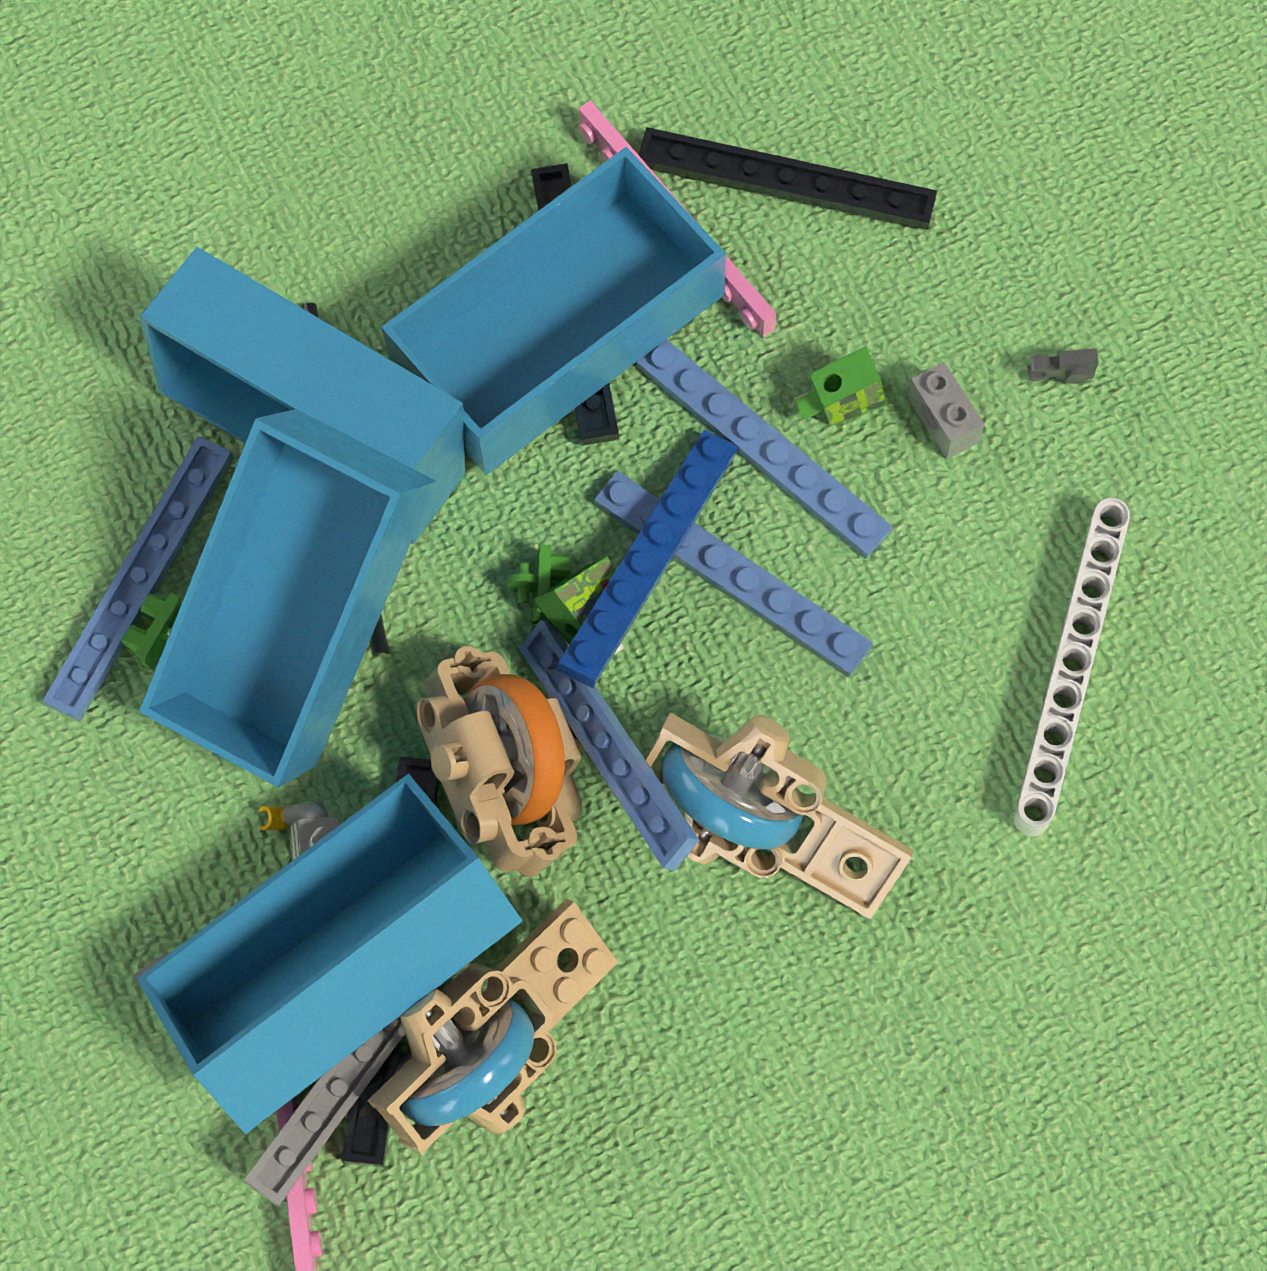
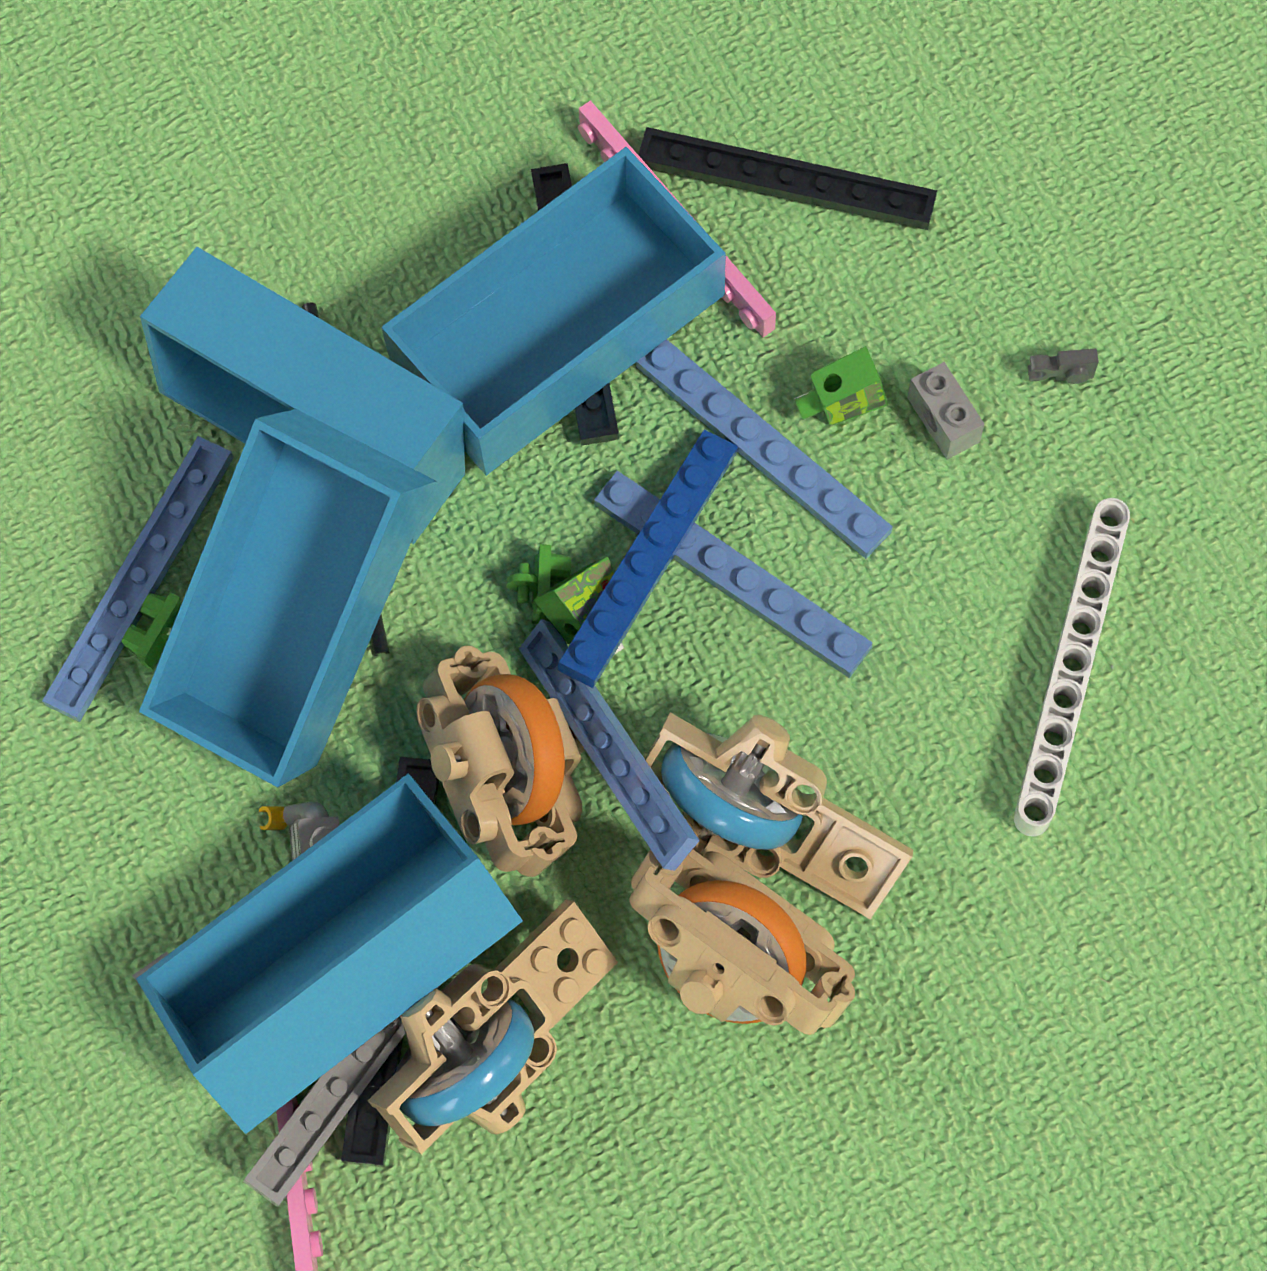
none -> tan piece [629,849,855,1035]

